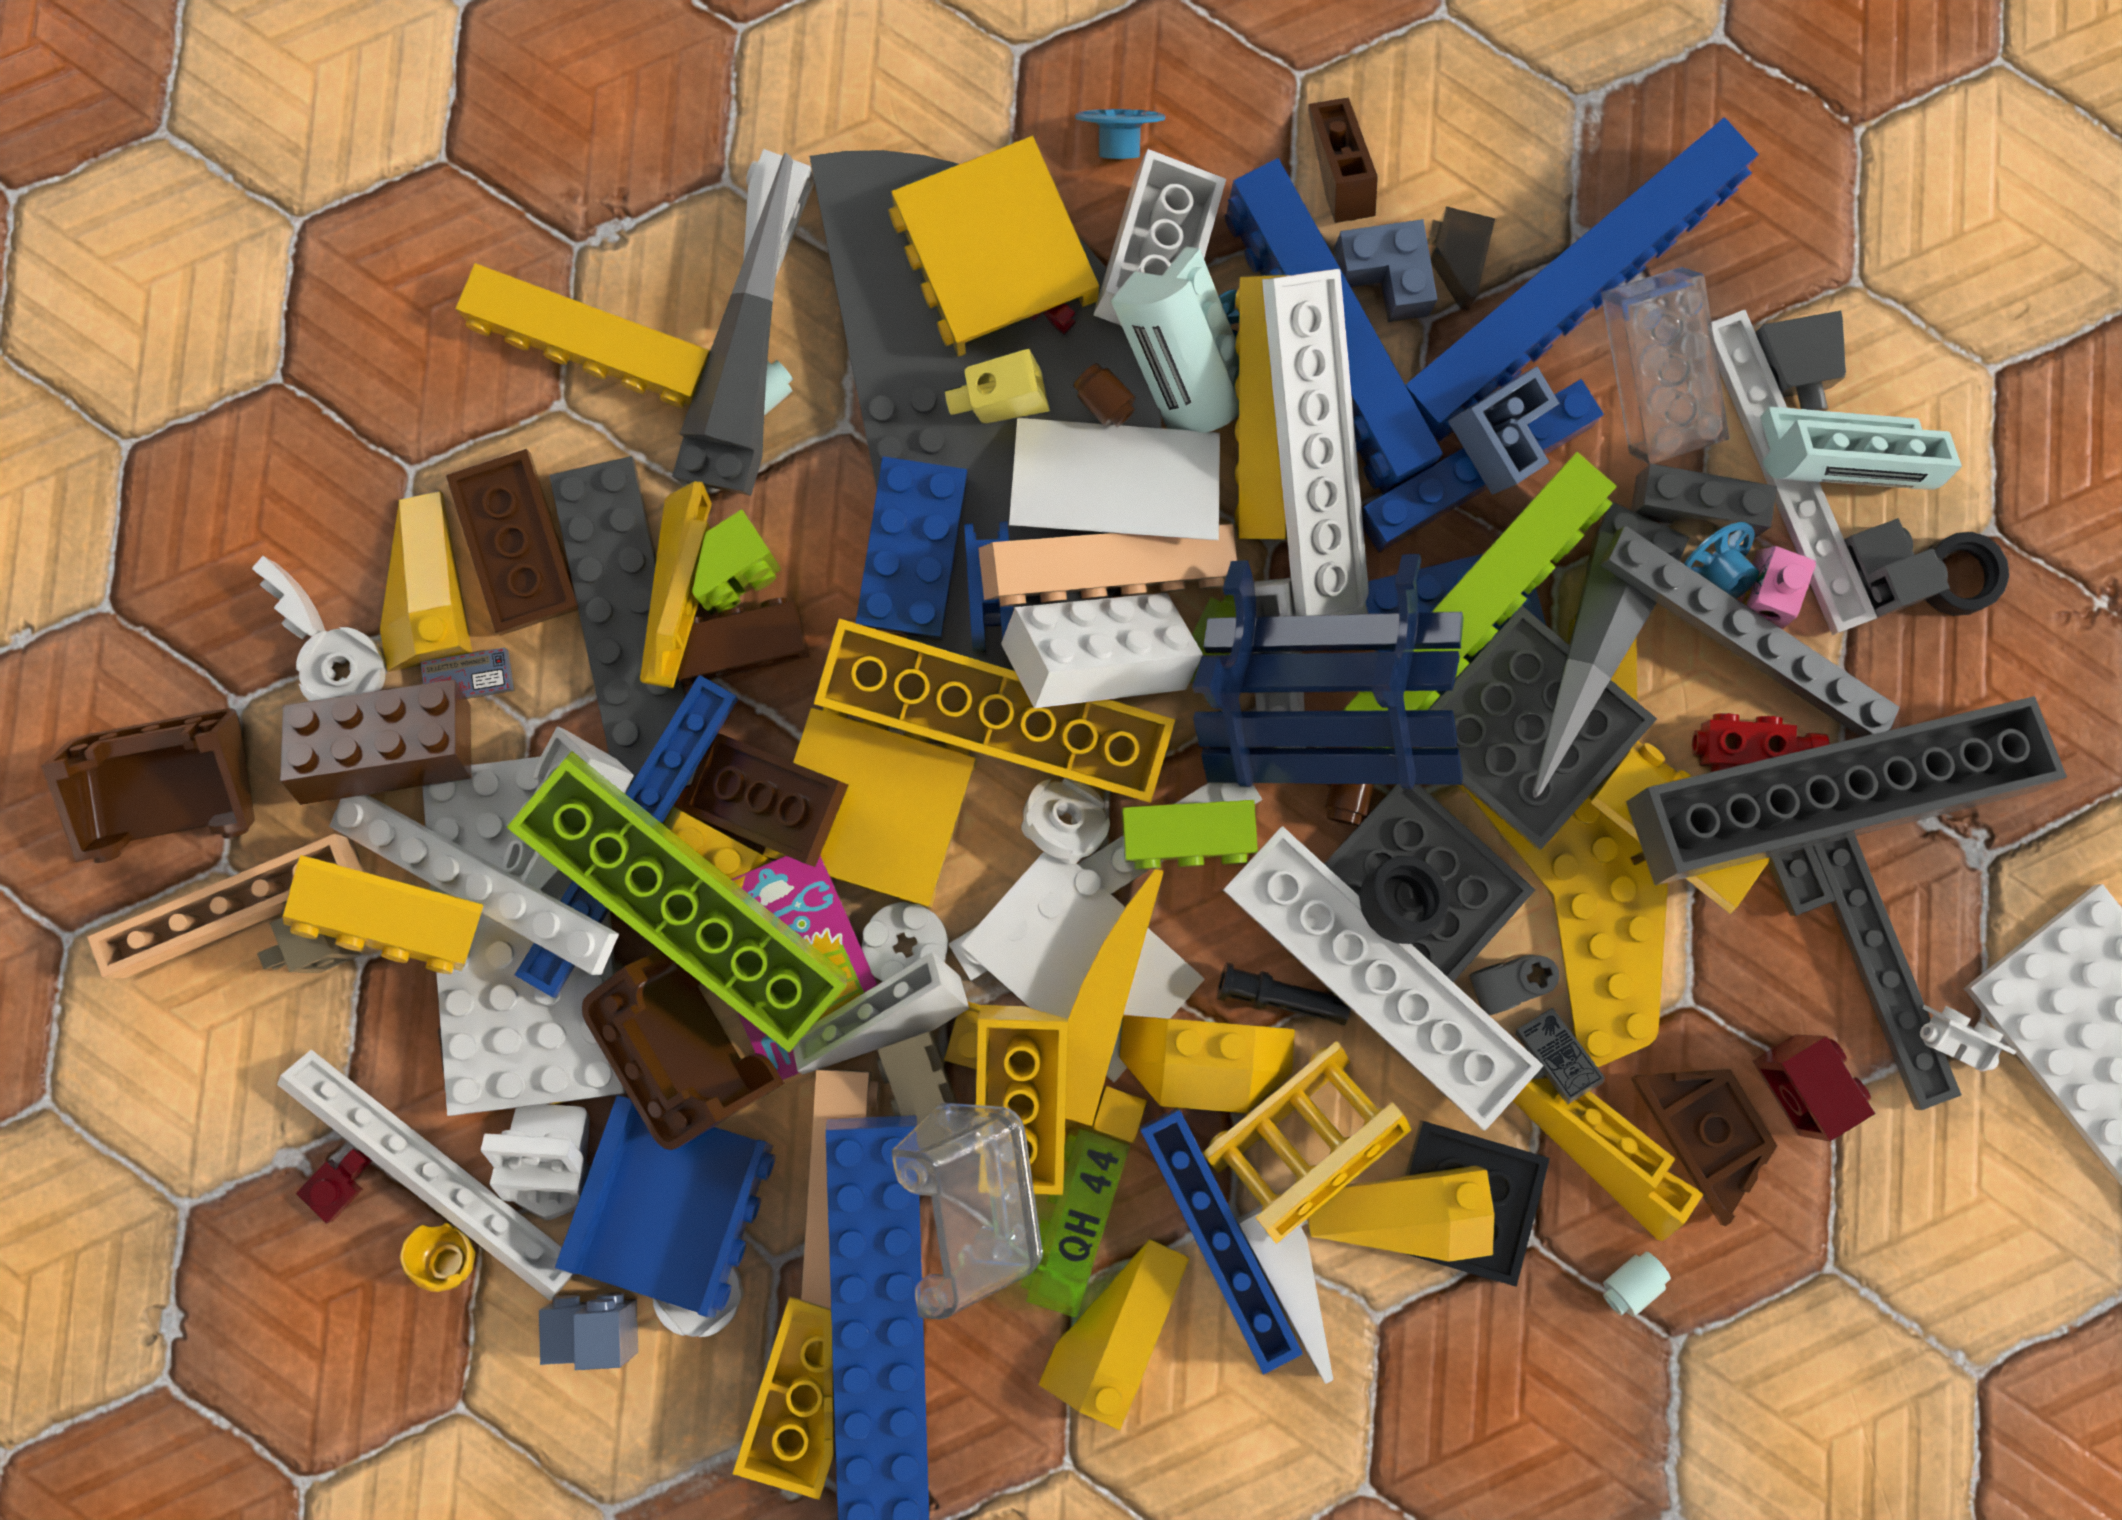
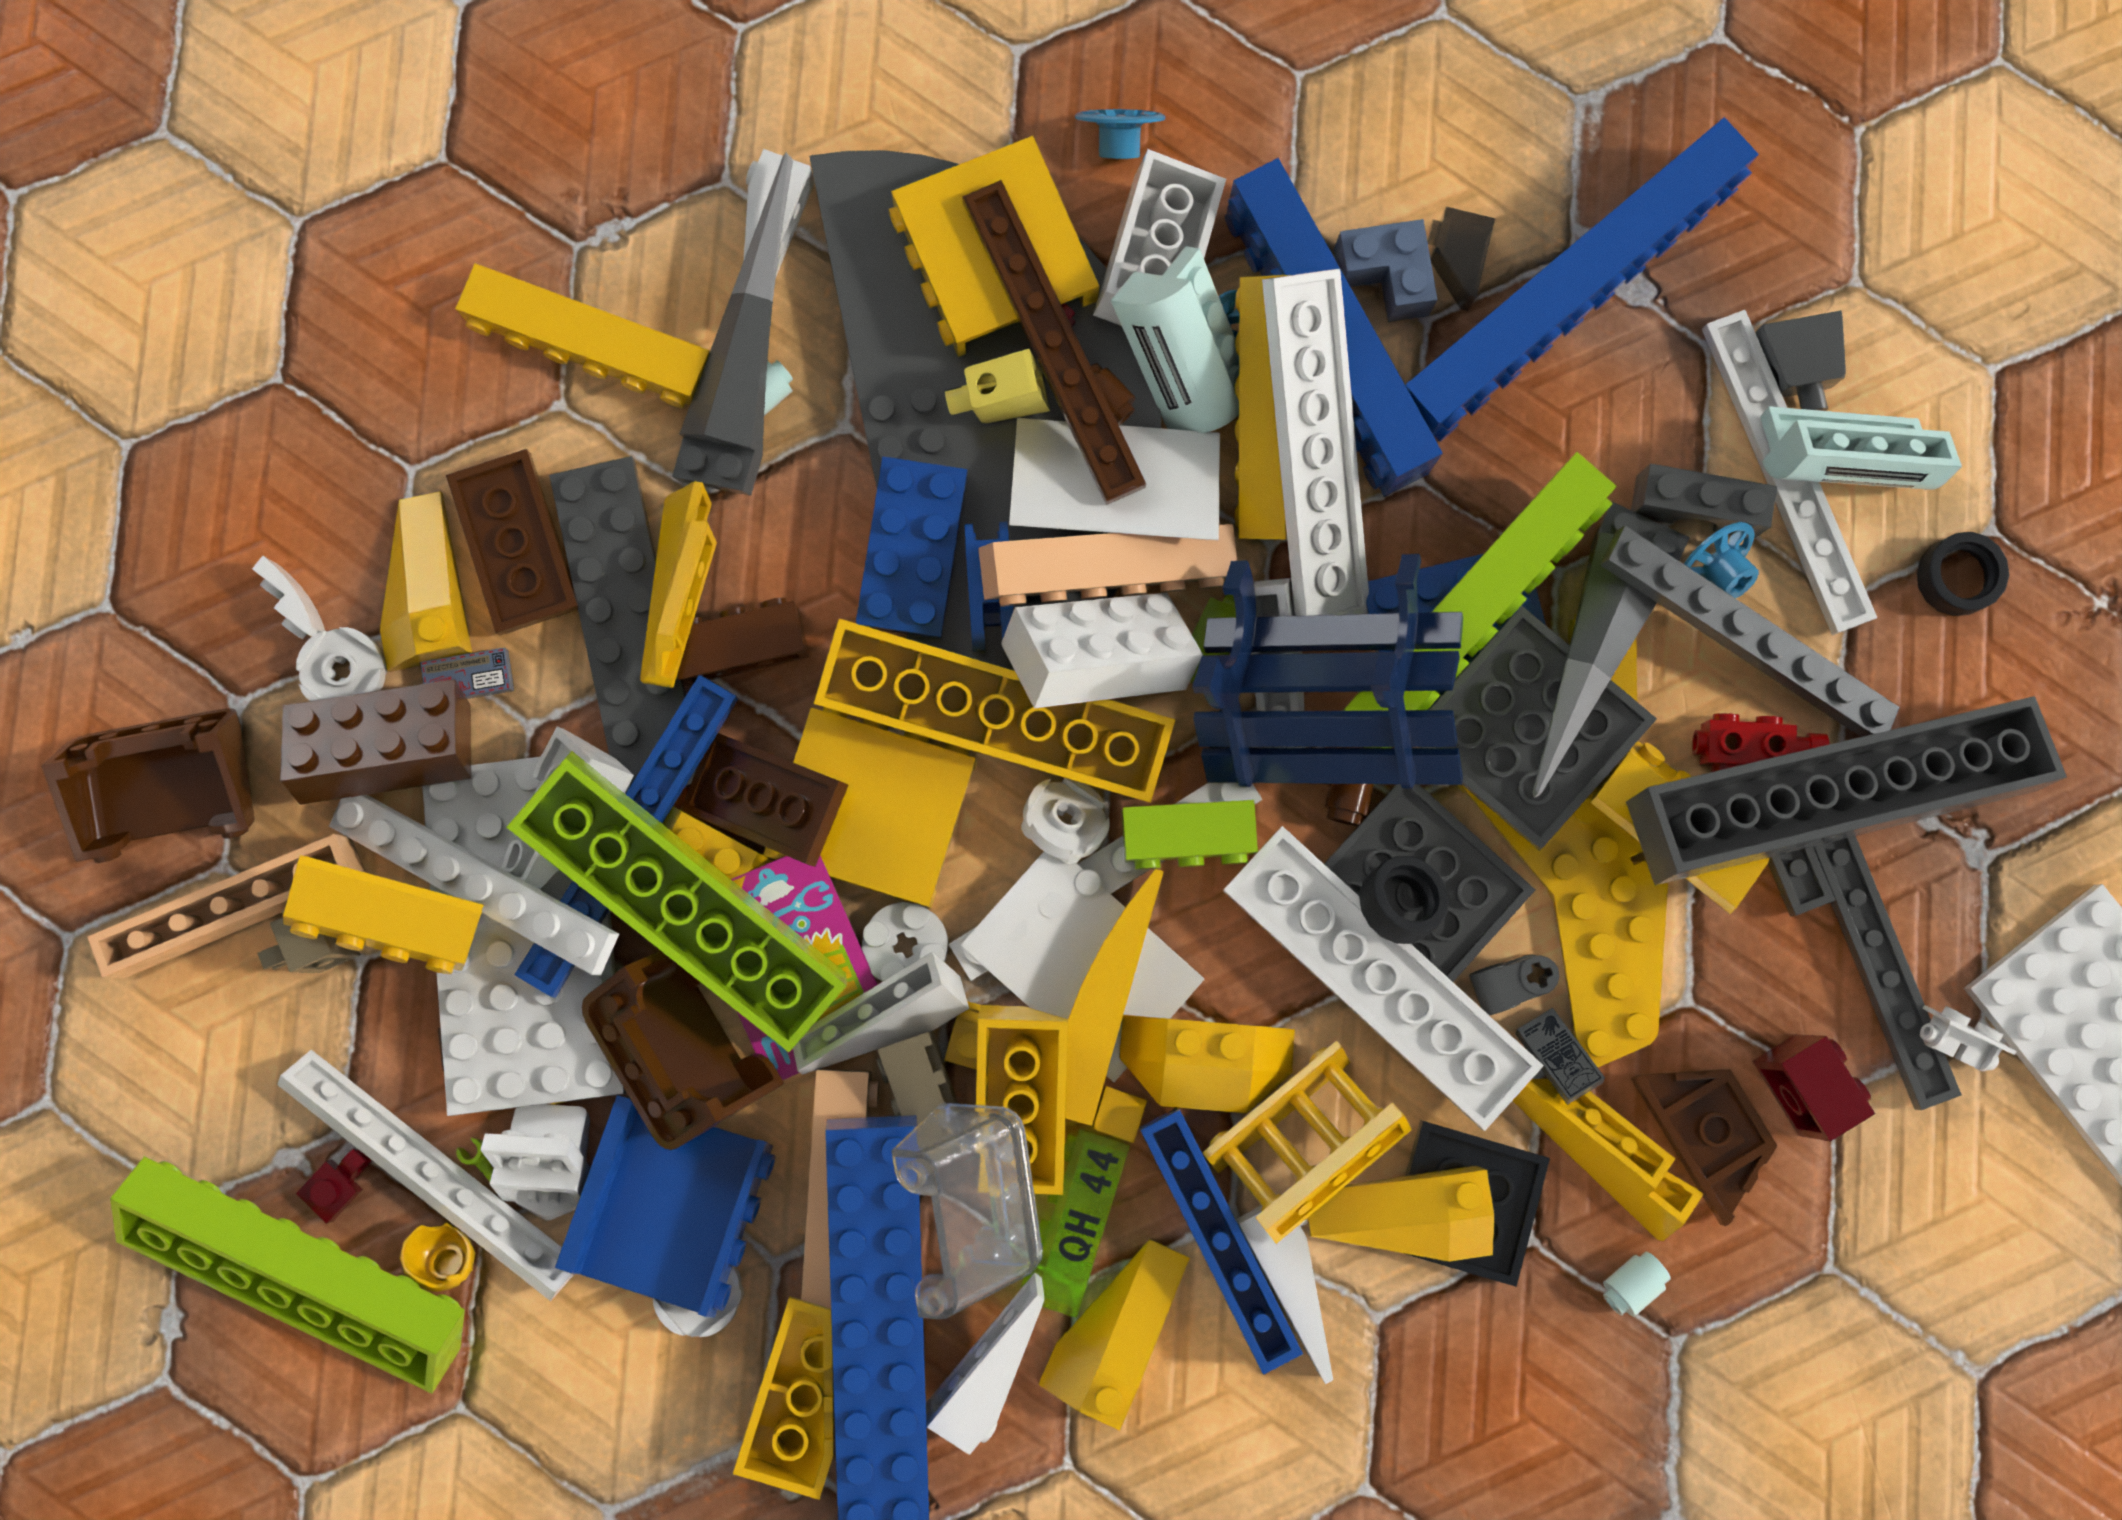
sand blue brick [539,1292,638,1370] -> none
lime slope [692,509,782,615] -> none
black pin [1217,962,1351,1026] -> none
reddish brown slope [1308,97,1378,223] -> none
blue brick [1362,379,1604,553] -> none
sand blue brick [1448,366,1560,495] -> none
clear brick [1601,267,1730,464] -> none
bright pink torso [1739,546,1816,629] -> none
dark grey brick [1844,518,1950,620] -> none
none -> lime brick [110,1156,465,1394]
none -> lime hand [456,1138,493,1182]
none -> white slope [926,1273,1045,1455]
none -> reddish brown tile [962,180,1146,505]

